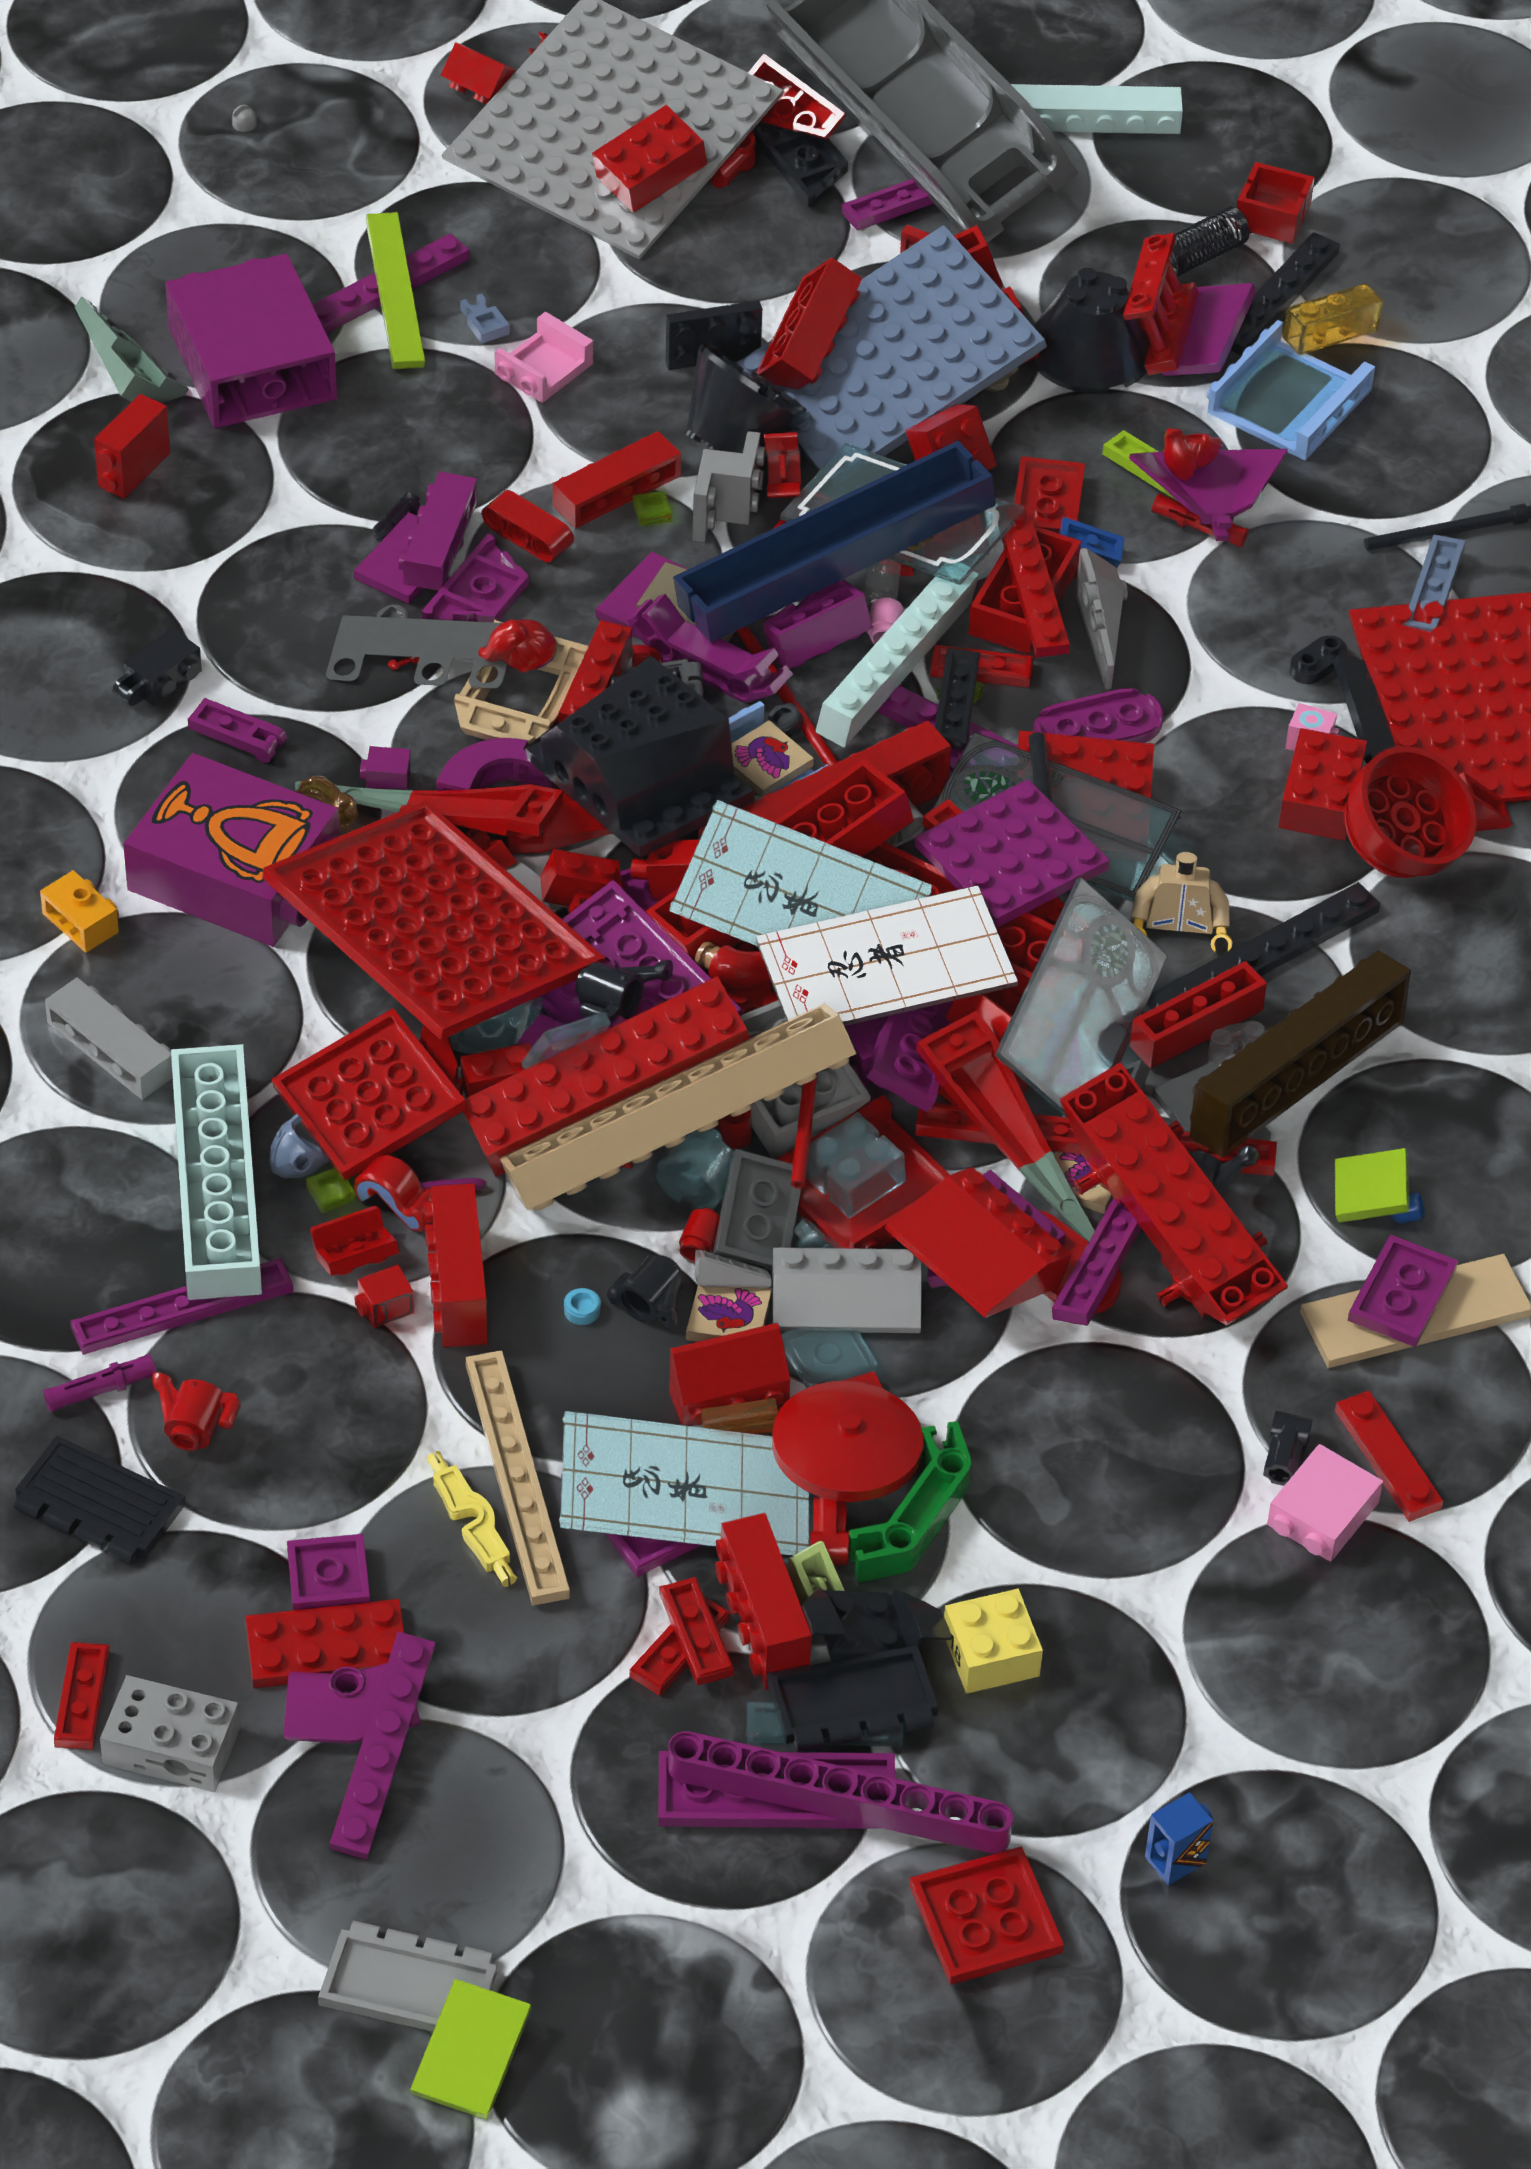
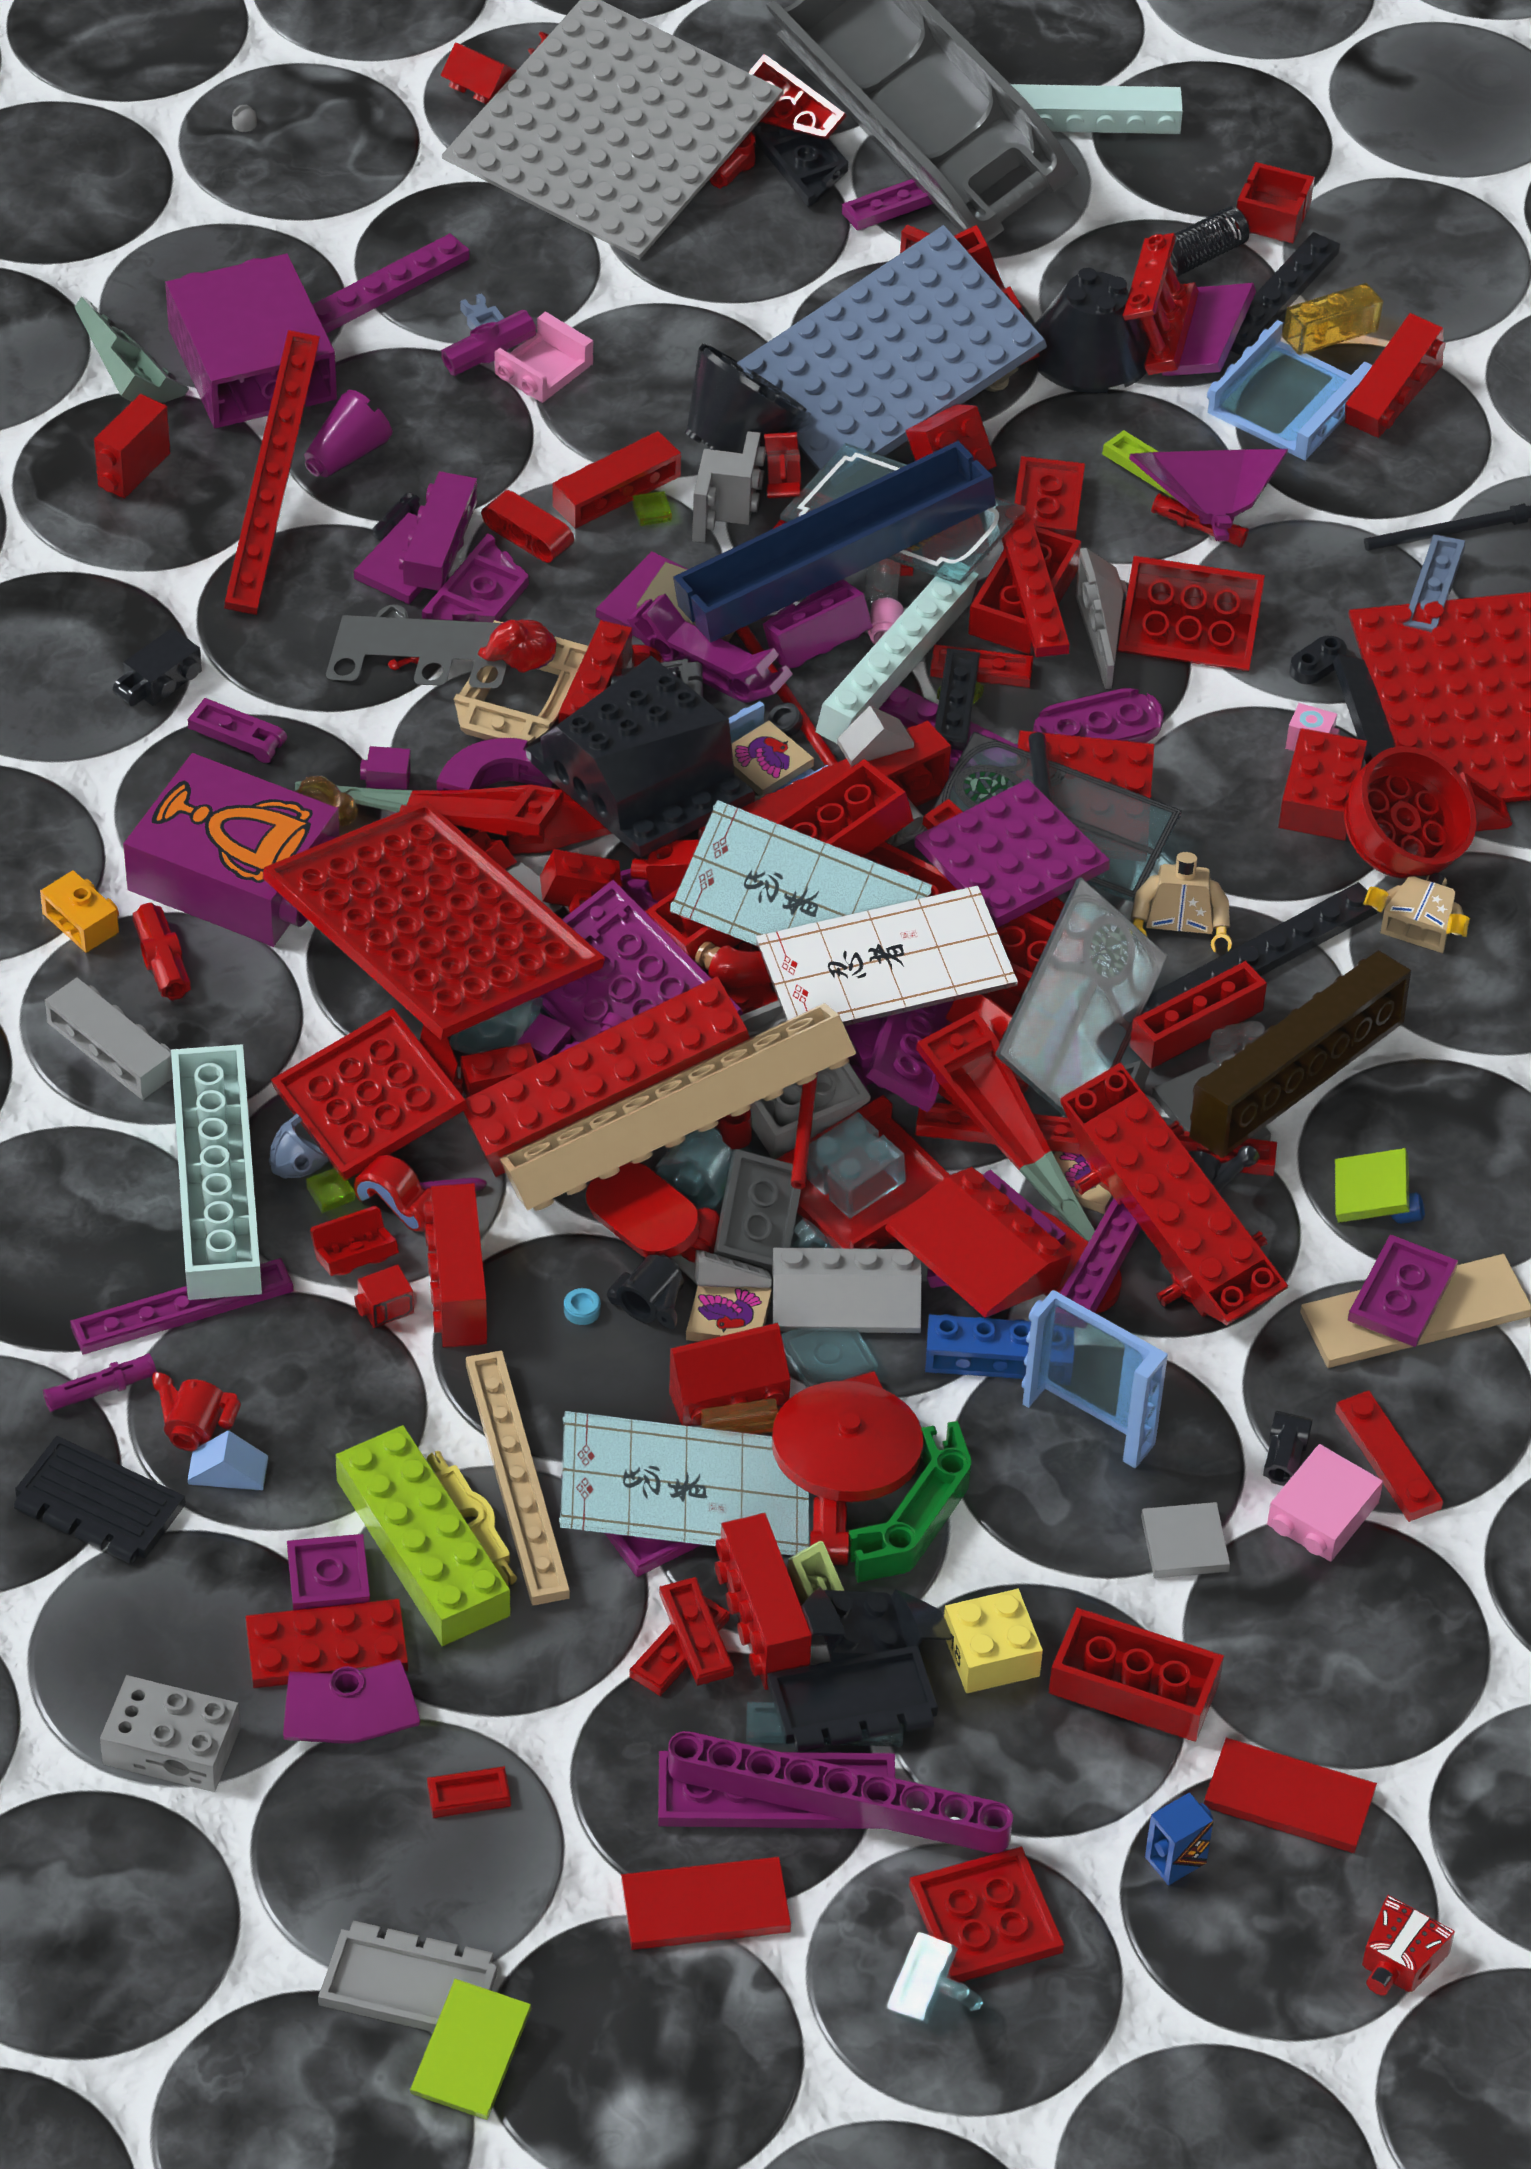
red tile [54,1642,110,1750] -> none
magenta plate [329,1631,435,1860] -> none
lime tile [366,212,425,369] -> none
clear light blue tile [521,1013,611,1070] -> none
black piece [576,960,673,1023] -> none
red brick [592,105,707,213] -> none
black plate [665,300,763,371] -> none
red slope [756,257,863,390] -> none
blue plate [1060,517,1124,568] -> none
red hair [1163,428,1223,481] -> none
none -> red piece [132,902,191,1001]
none -> light blue slope [188,1430,268,1490]
none -> red plate [224,330,320,615]
none -> magenta cone [304,389,393,477]
none -> lime brick [335,1425,510,1647]
none -> red tile [427,1766,511,1818]
none -> magenta piece [441,309,537,376]
none -> red tile [586,1162,701,1258]
none -> red tile [621,1857,791,1950]
none -> light grey slope [837,705,914,766]
none -> clear light blue plate [887,1932,982,2024]
none -> blue brick [925,1314,1077,1382]
none -> panel [1021,1290,1168,1468]
none -> red brick [1049,1607,1224,1742]
none -> red slope [1118,556,1265,672]
none -> light grey tile [1141,1502,1230,1578]
none -> red tile [1204,1737,1377,1854]
none -> red wedge [1345,313,1446,438]
none -> red torso [1362,1895,1455,1996]
none -> tan torso [1363,872,1470,953]

